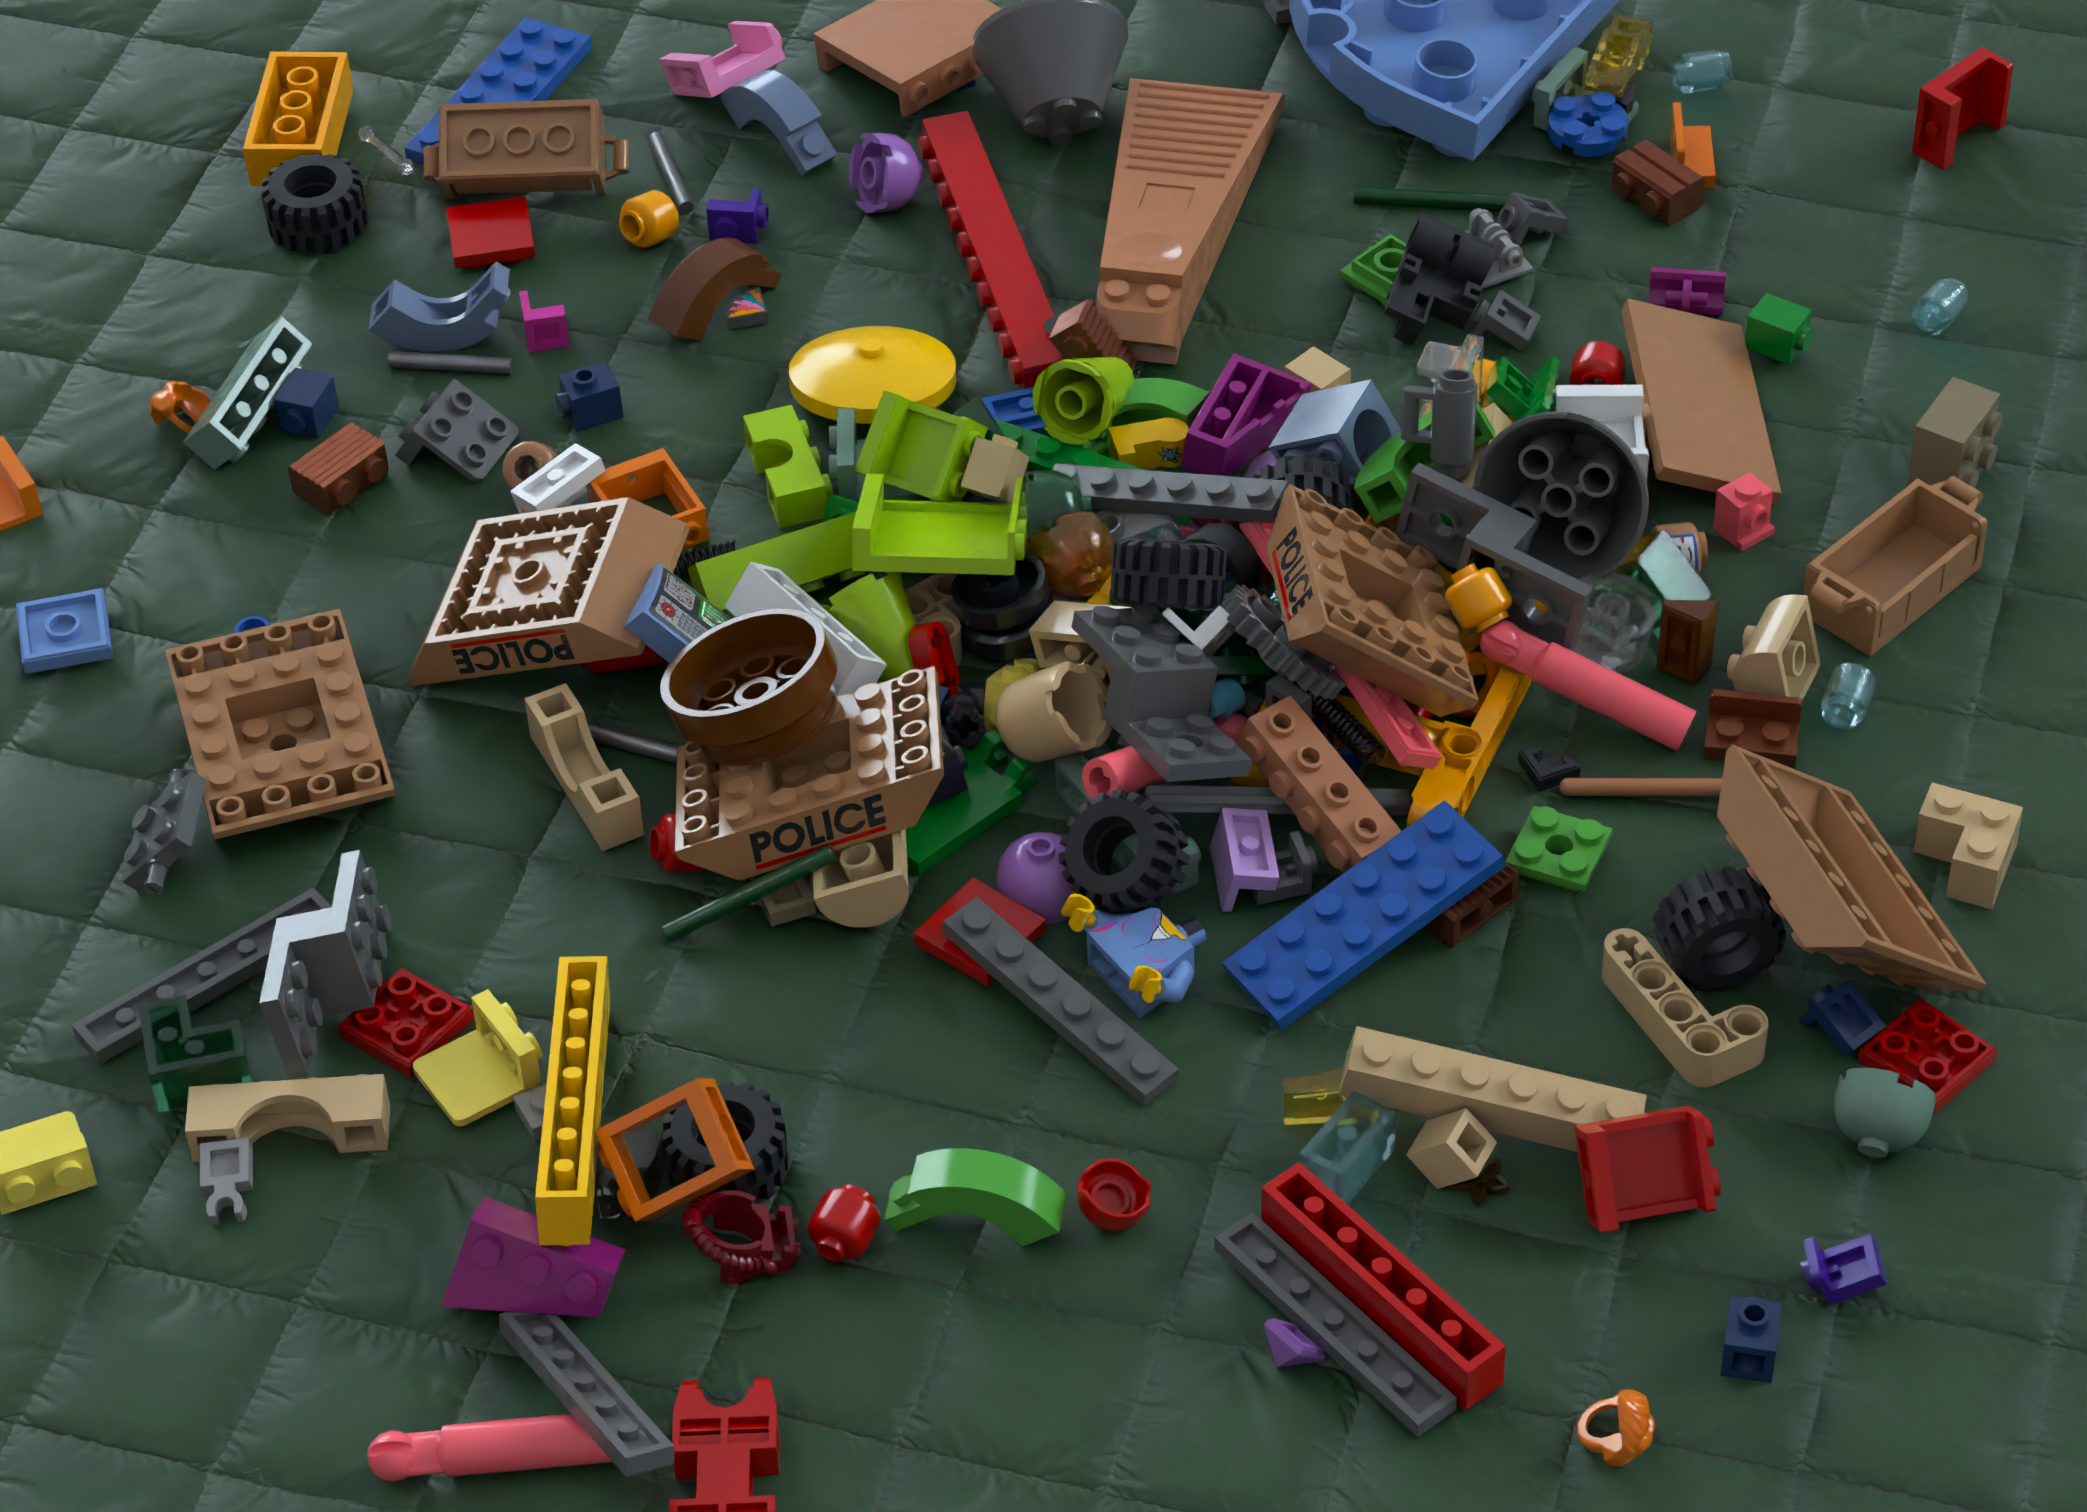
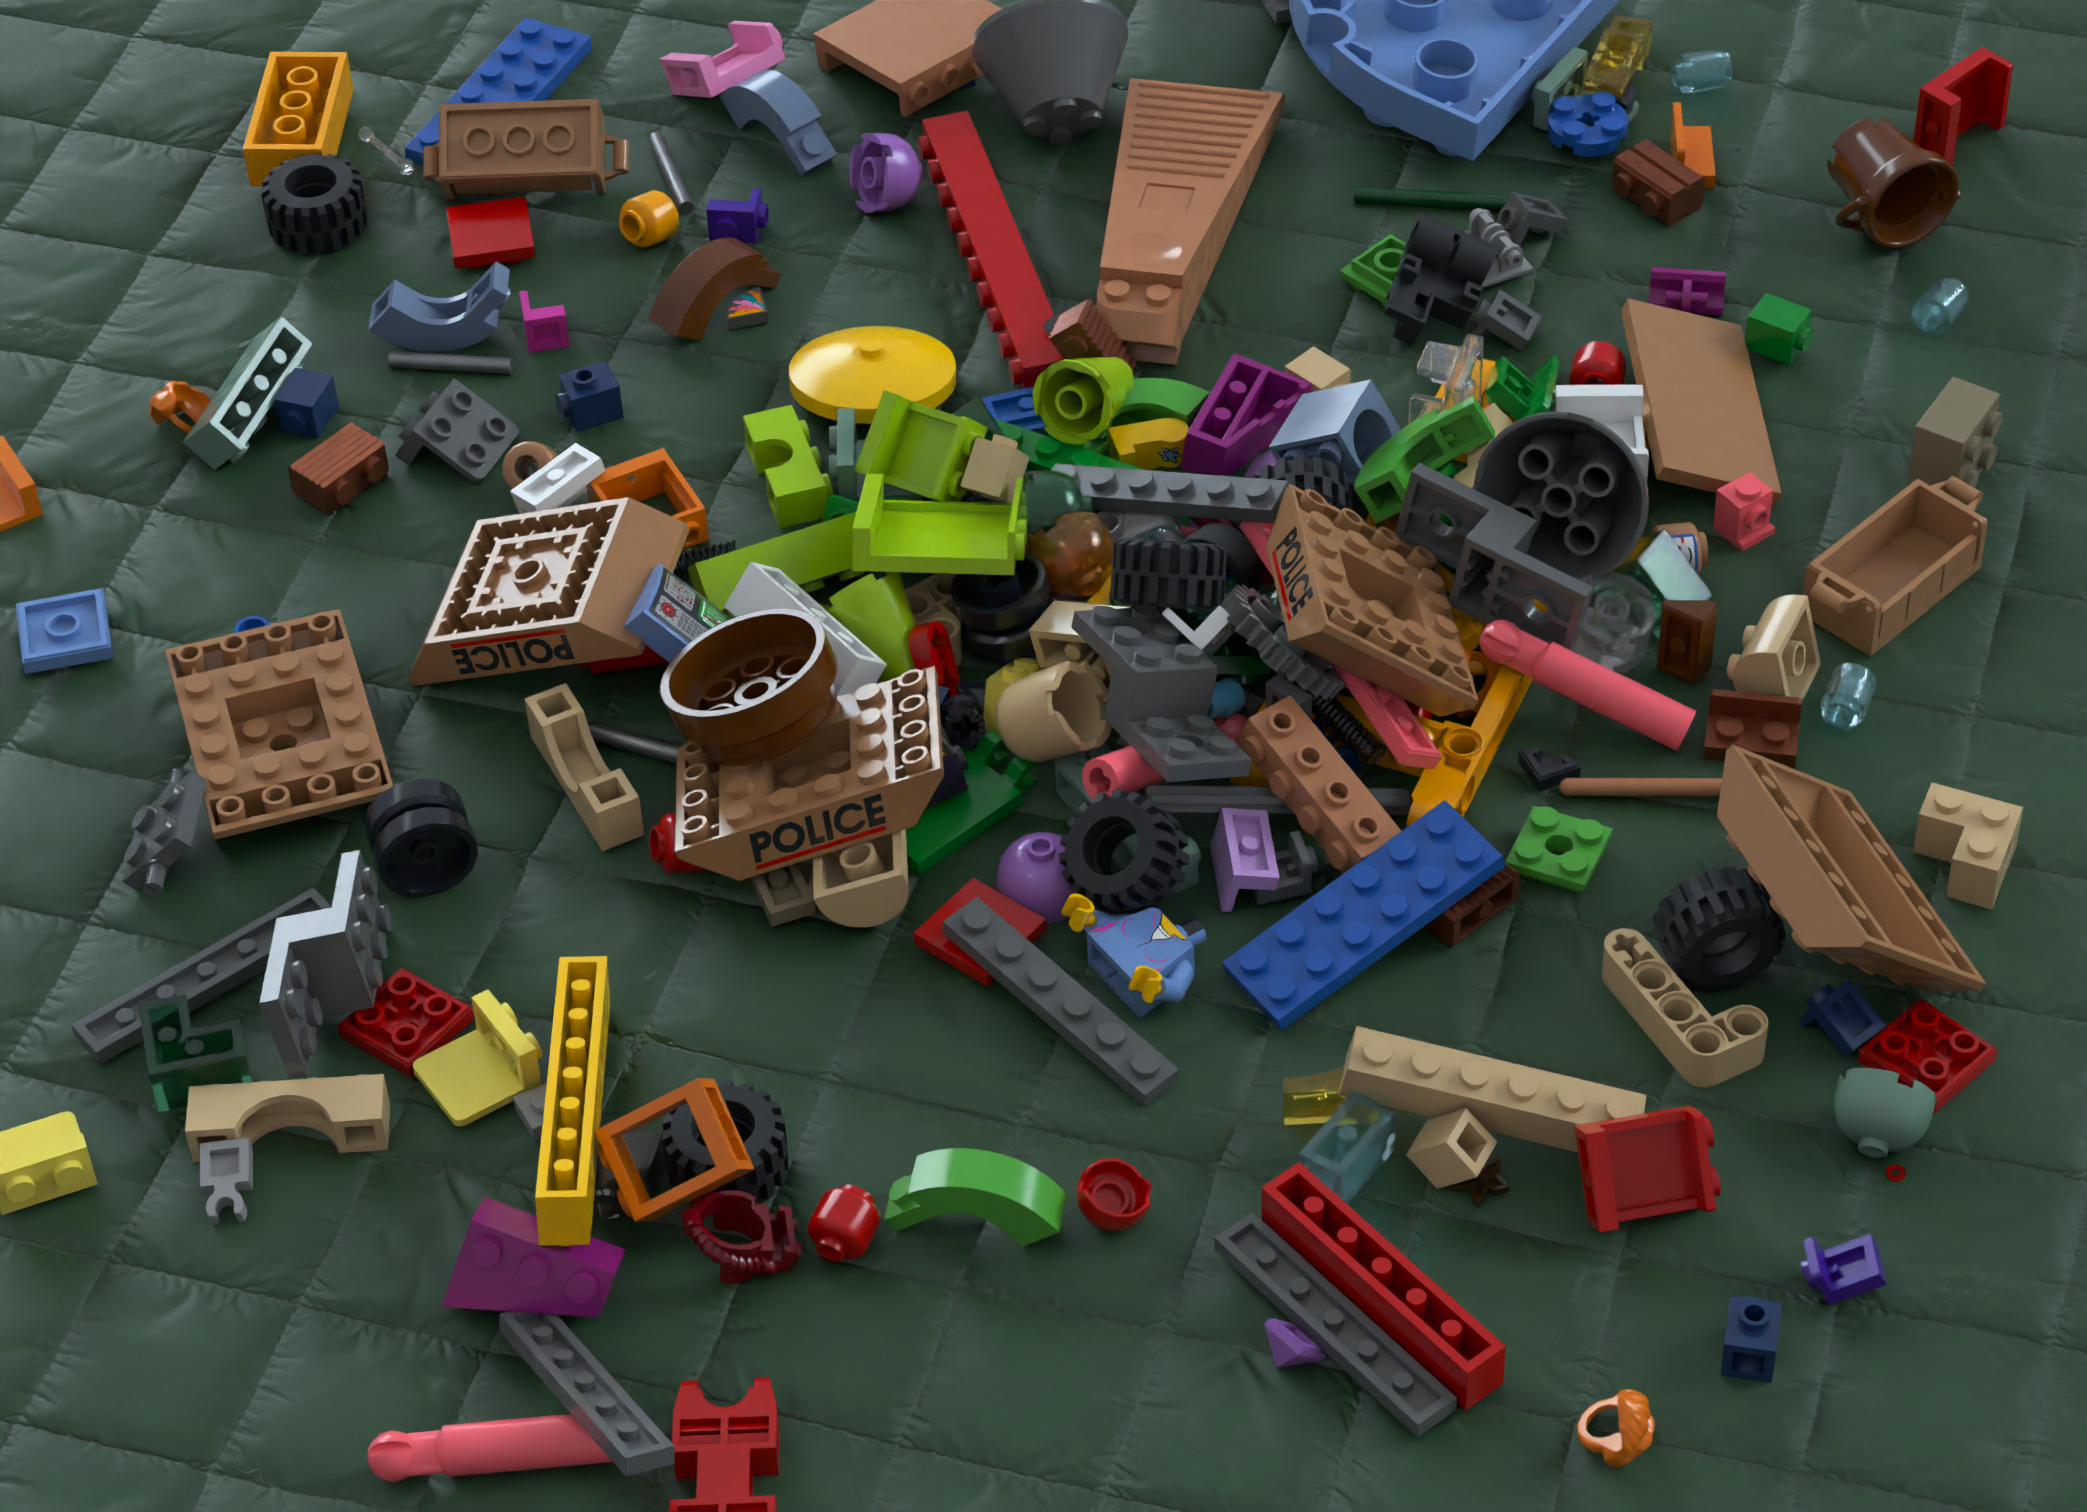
dark green bar [662,844,837,942] -> none
dark grey piece [1400,369,1478,480] -> none
light orange head [1445,563,1513,634] -> none
none -> black wheel [364,779,478,897]
none -> reddish brown piece [1827,117,1961,248]
none -> red piece [1886,1164,1906,1181]

